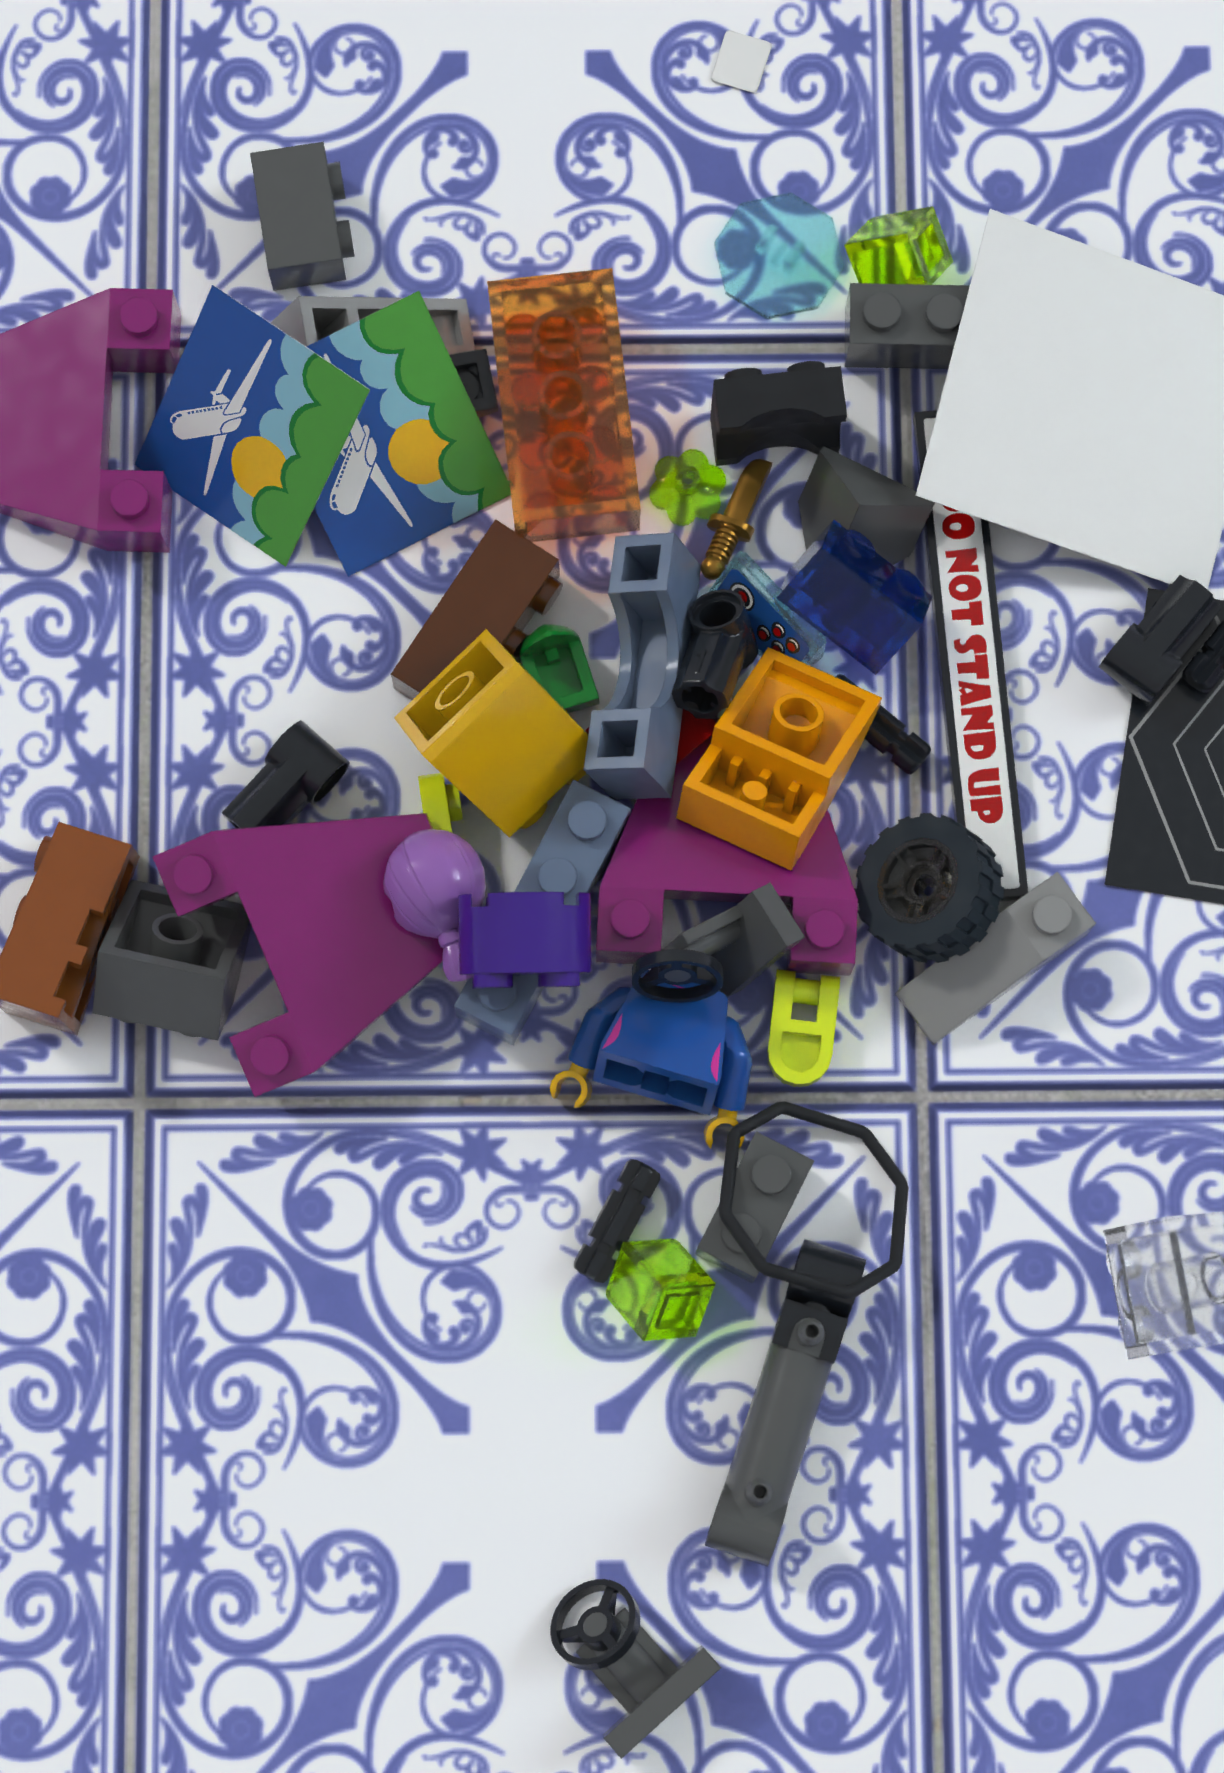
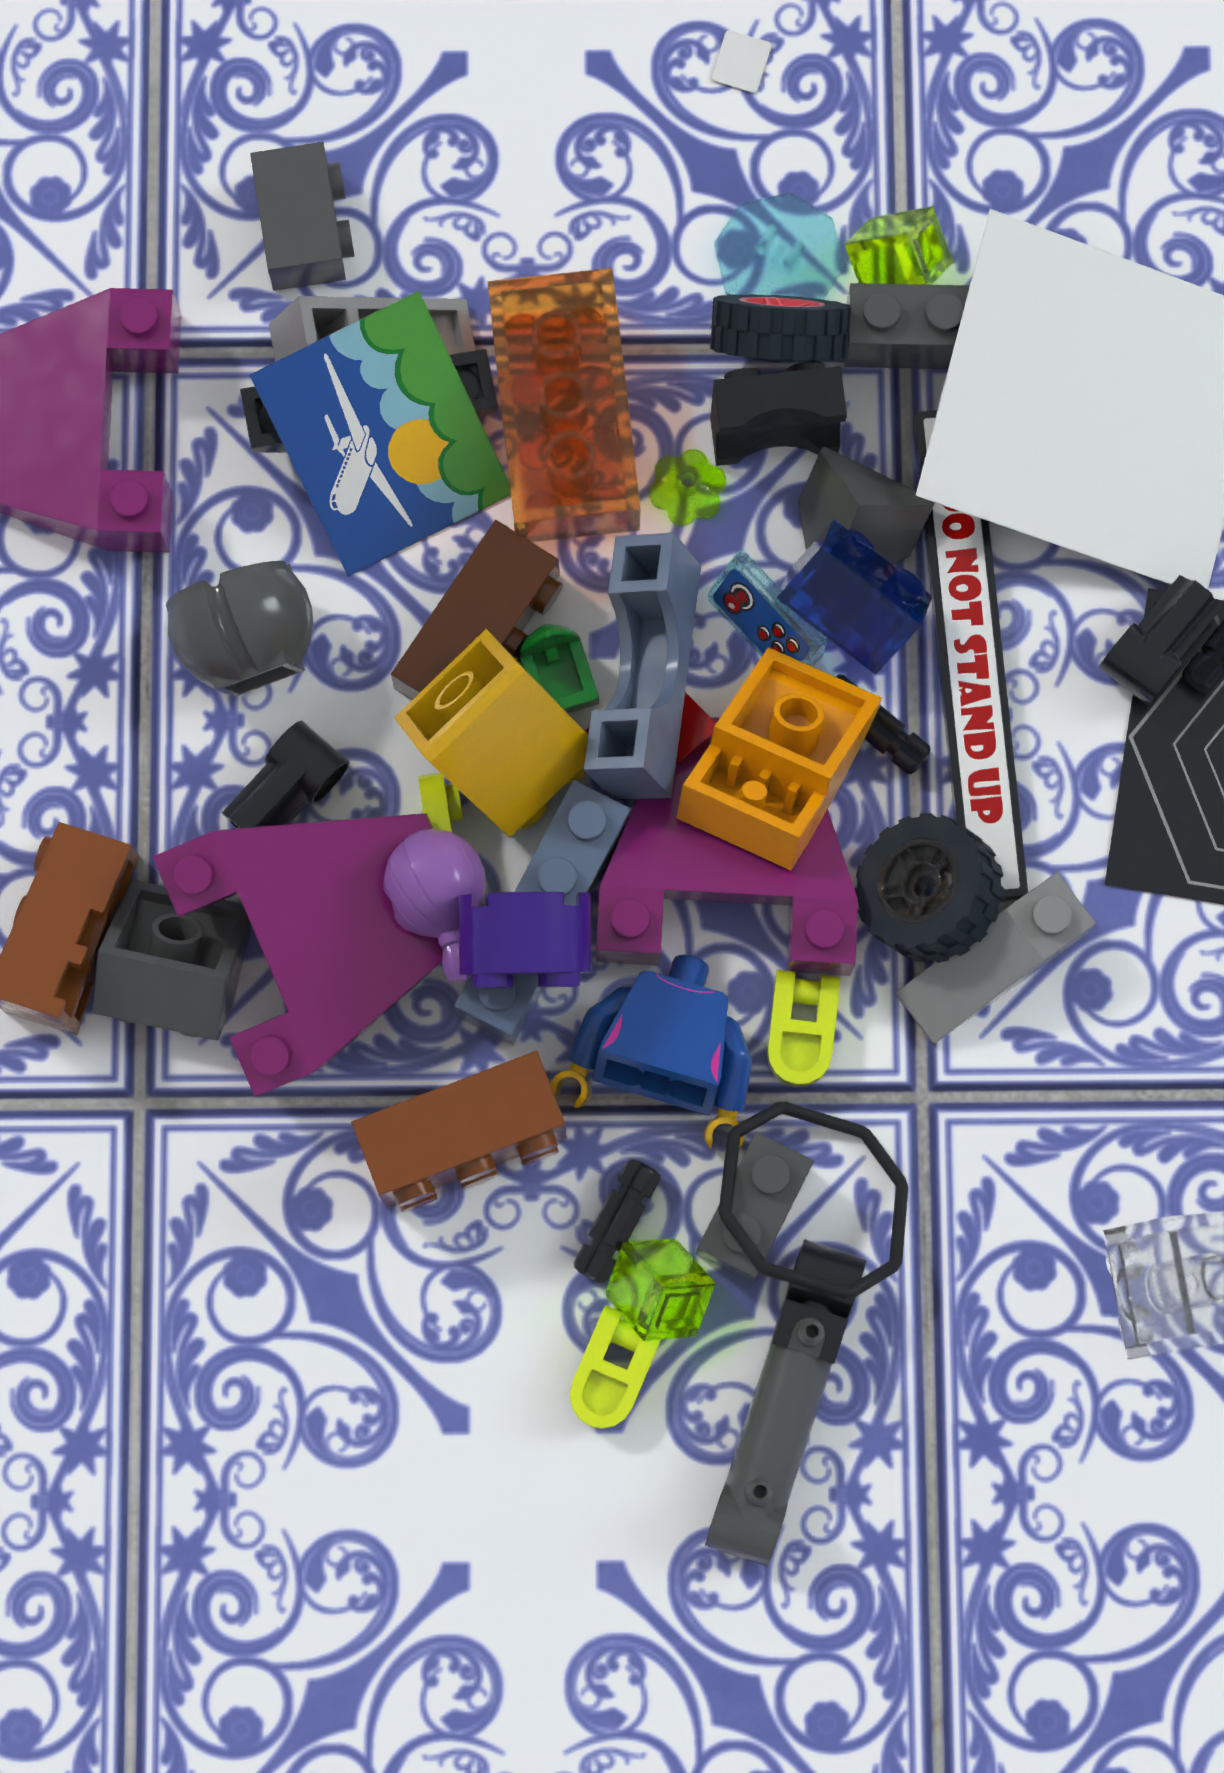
sticker [134,285,370,567] -> none
dark grey piece [550,1579,721,1759] -> none
dark grey piece [632,883,805,1003] -> none
black piece [672,589,758,719] -> none
pearl gold piece [700,459,773,580] -> none
none -> dark grey piece [166,561,314,697]
none -> dark orange brick [351,1050,567,1212]
none -> neon yellow plate [569,1305,665,1429]
none -> black wheel [710,294,851,361]

